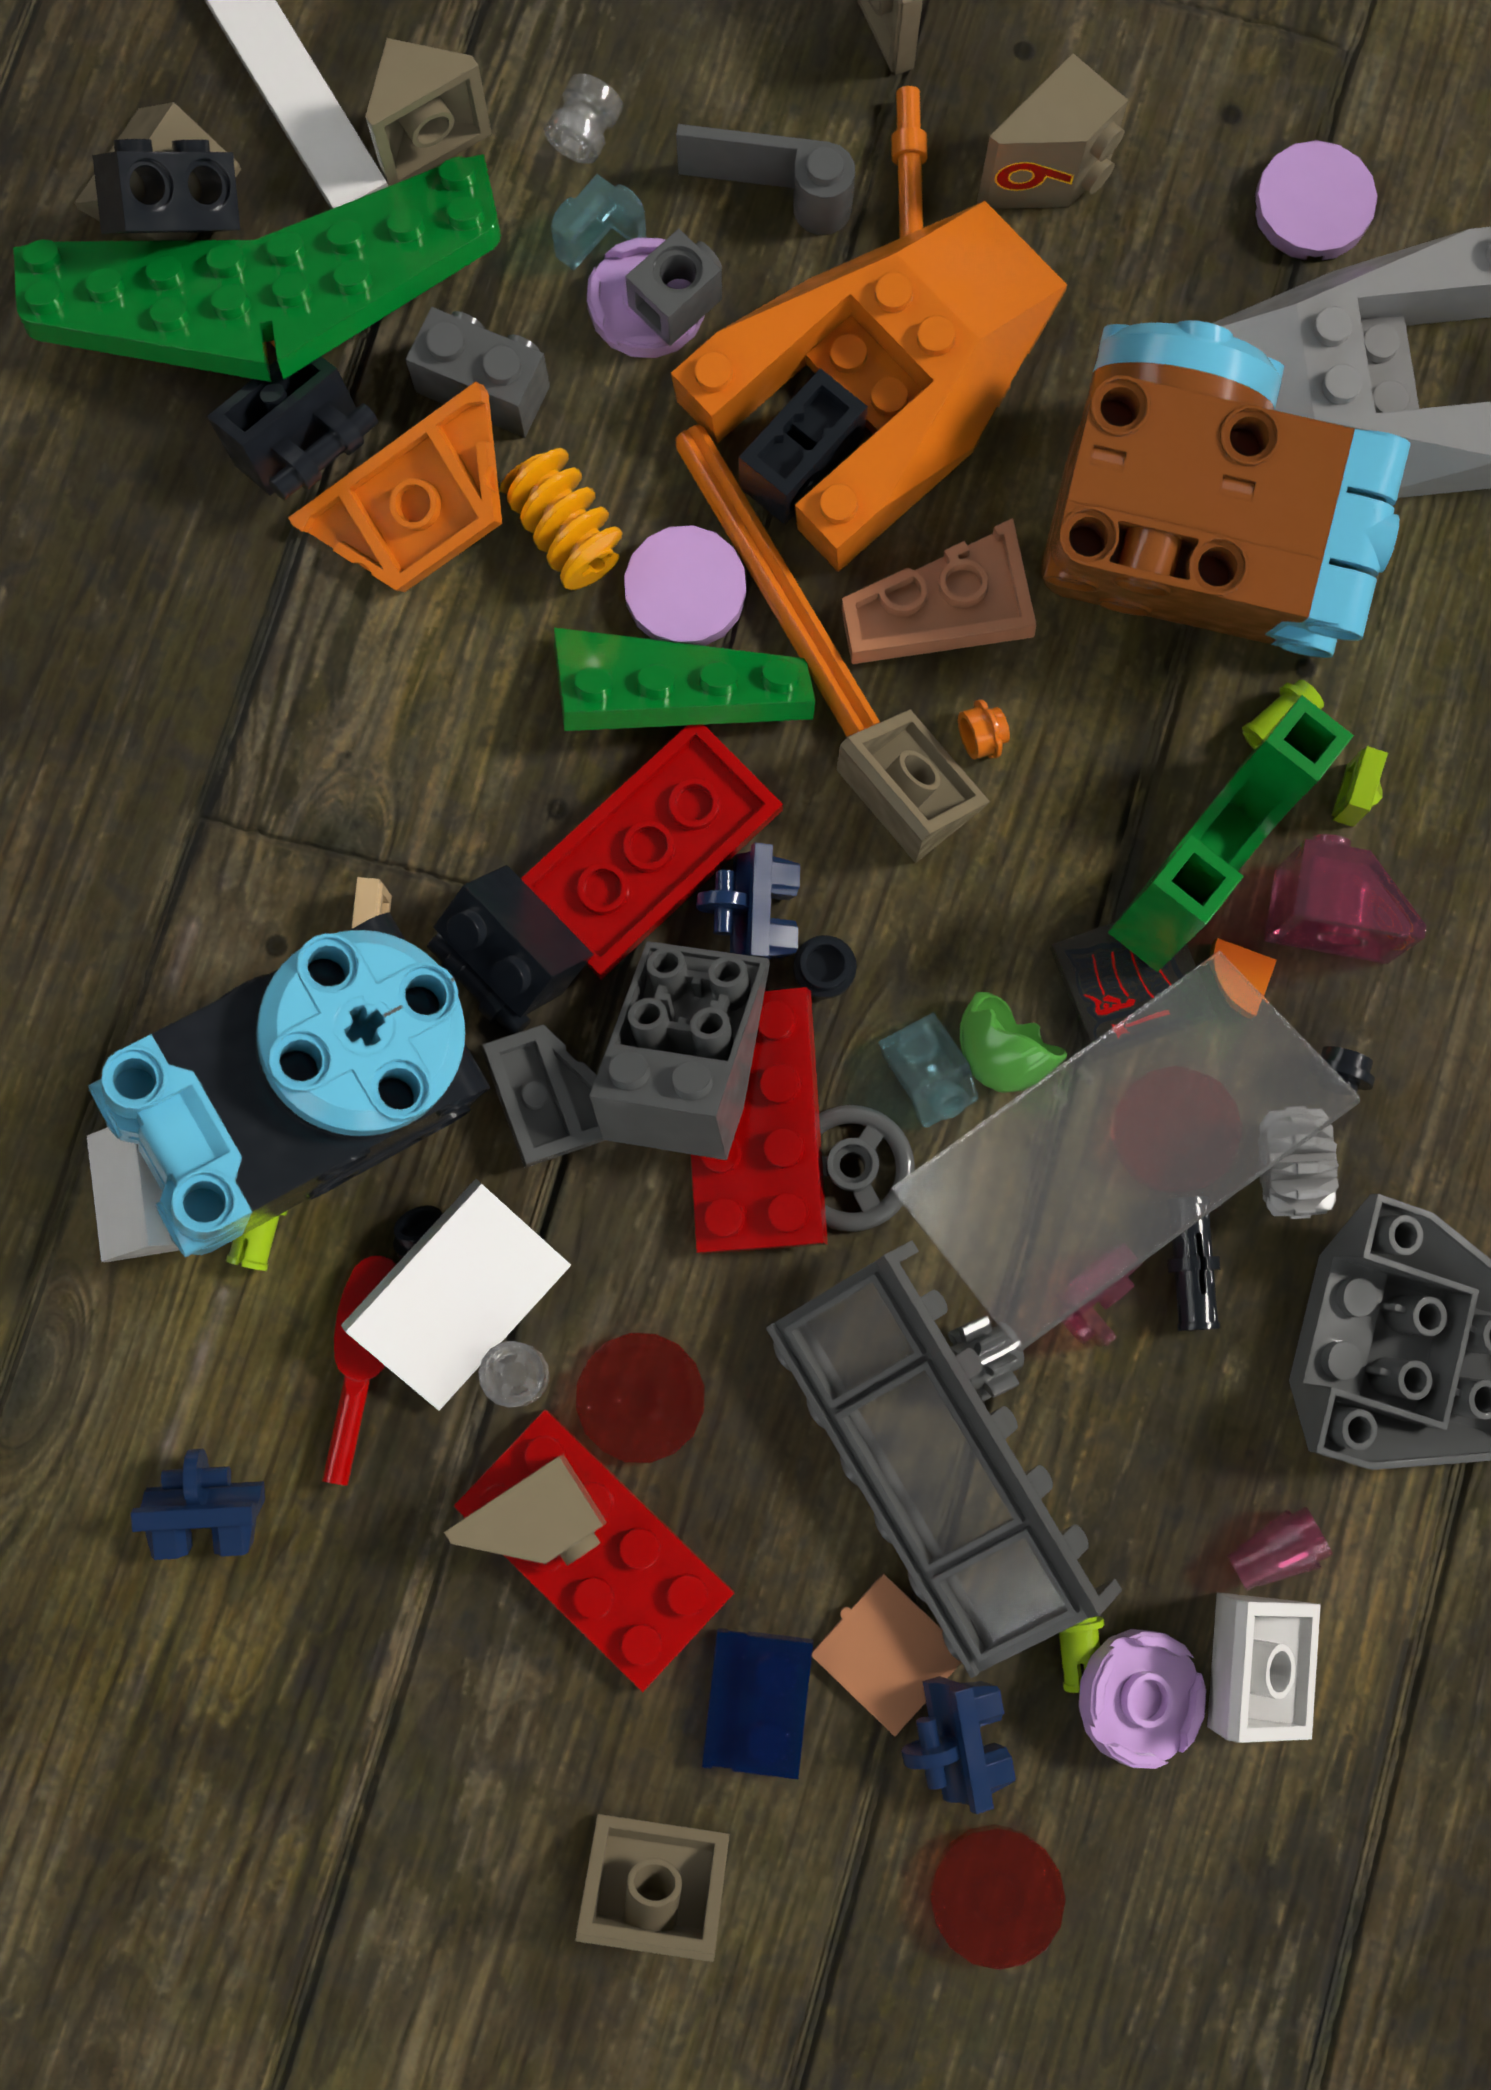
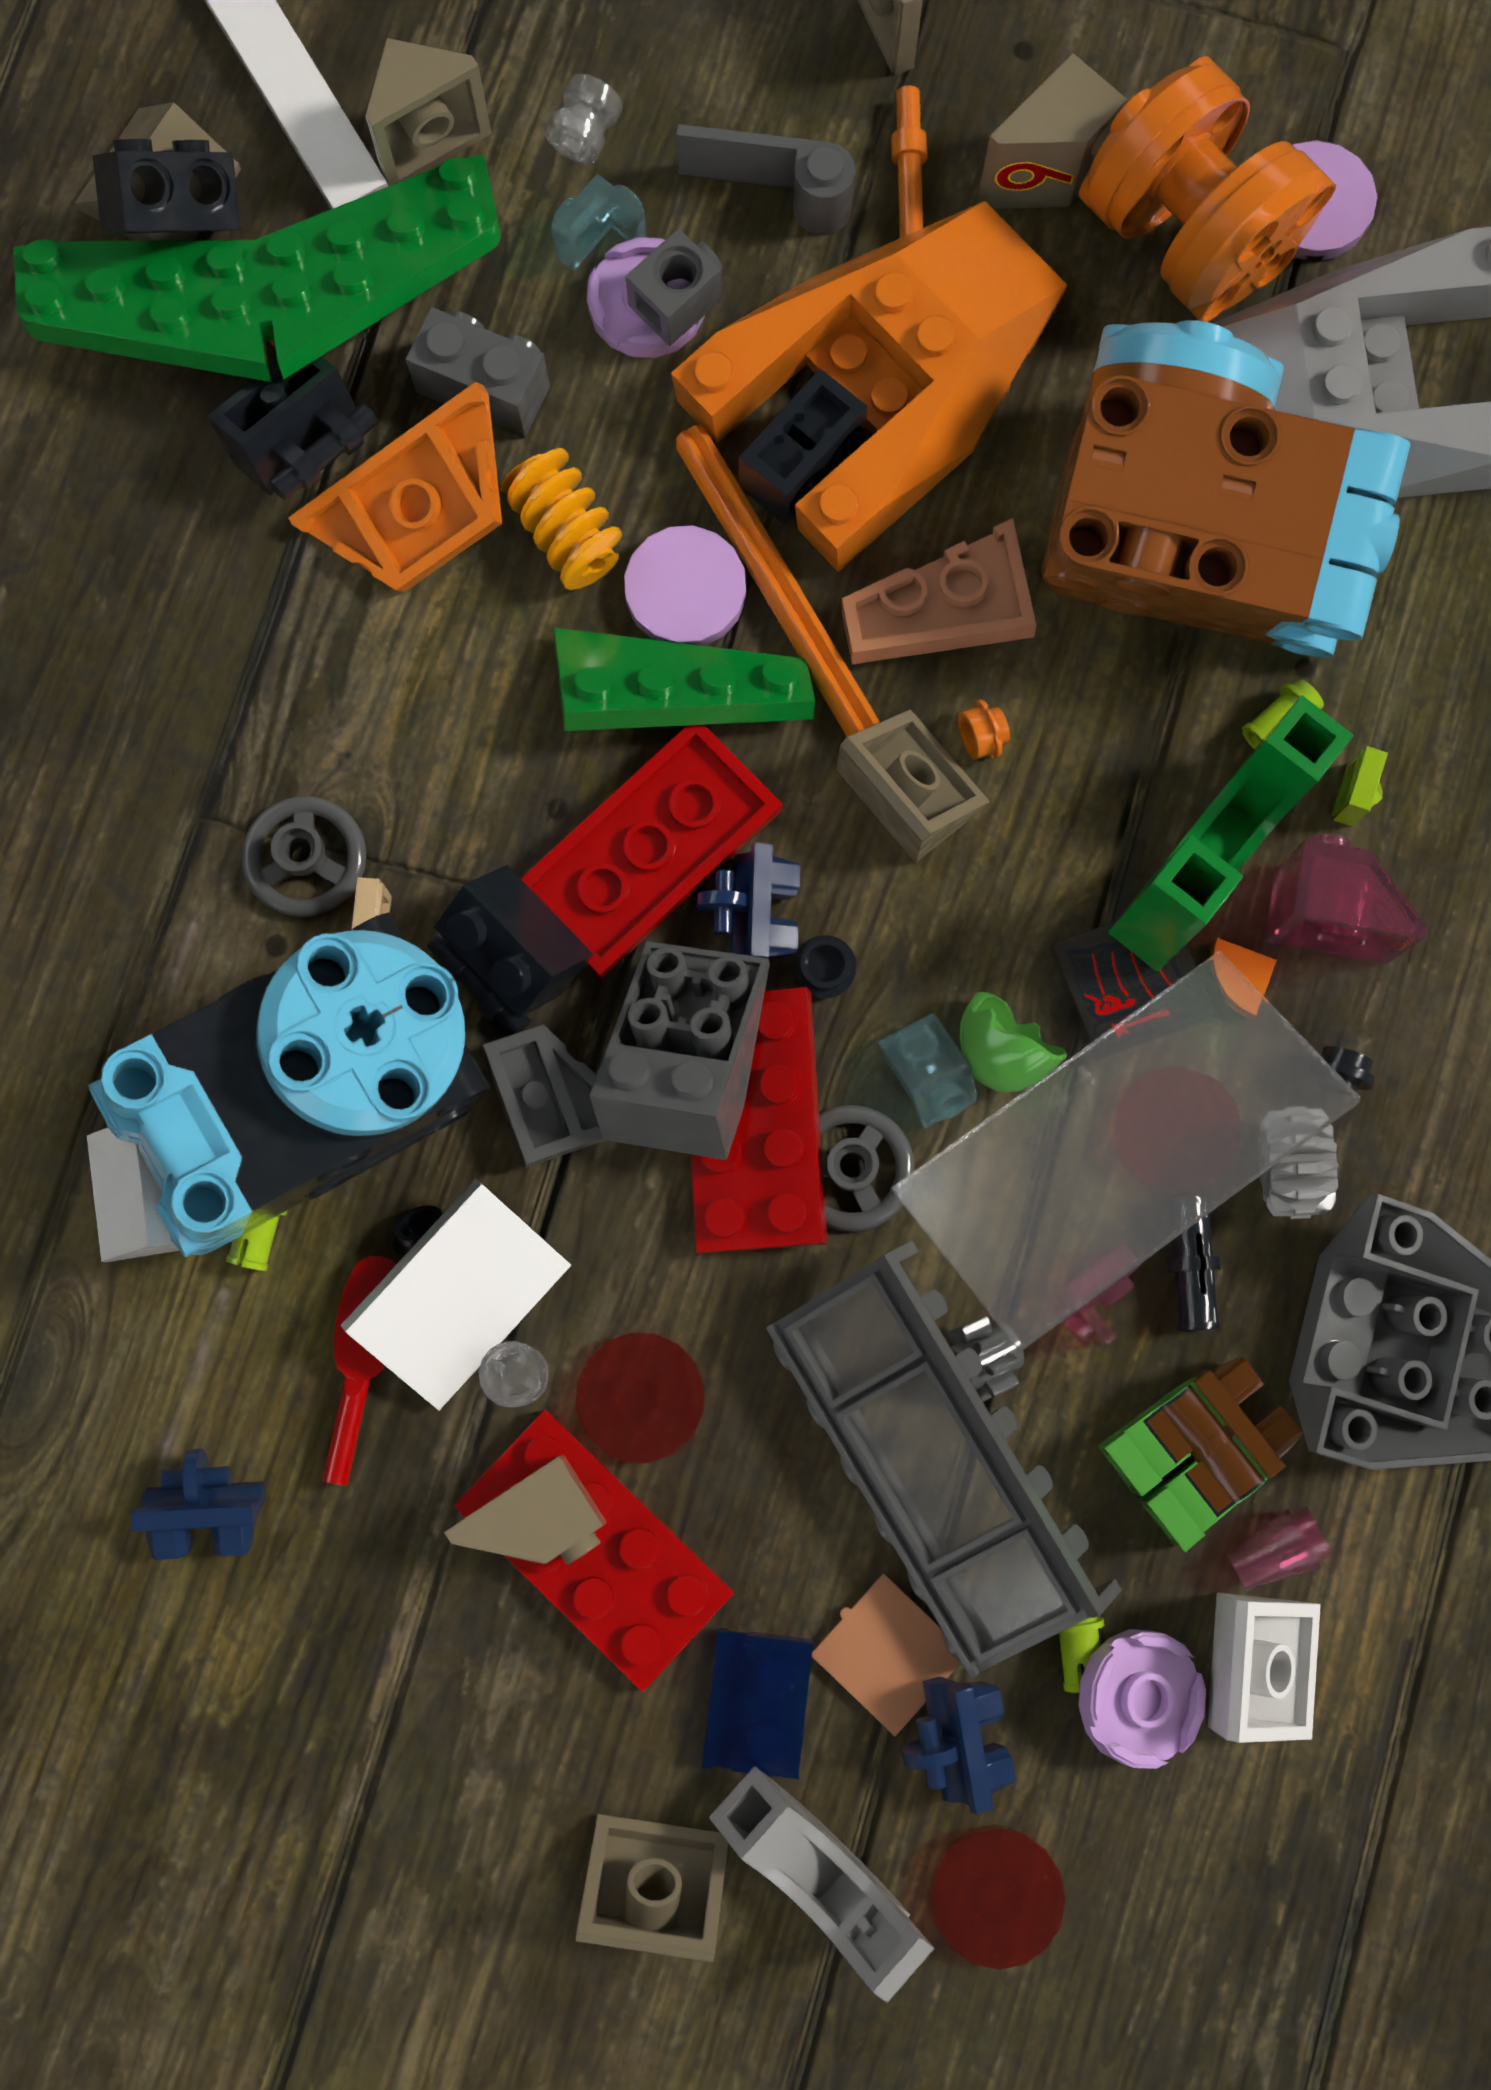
none -> dark grey piece [241,796,366,918]
none -> light grey arch [709,1766,934,2003]
none -> orange wheel [1078,56,1336,322]
none -> hips [1096,1357,1303,1552]

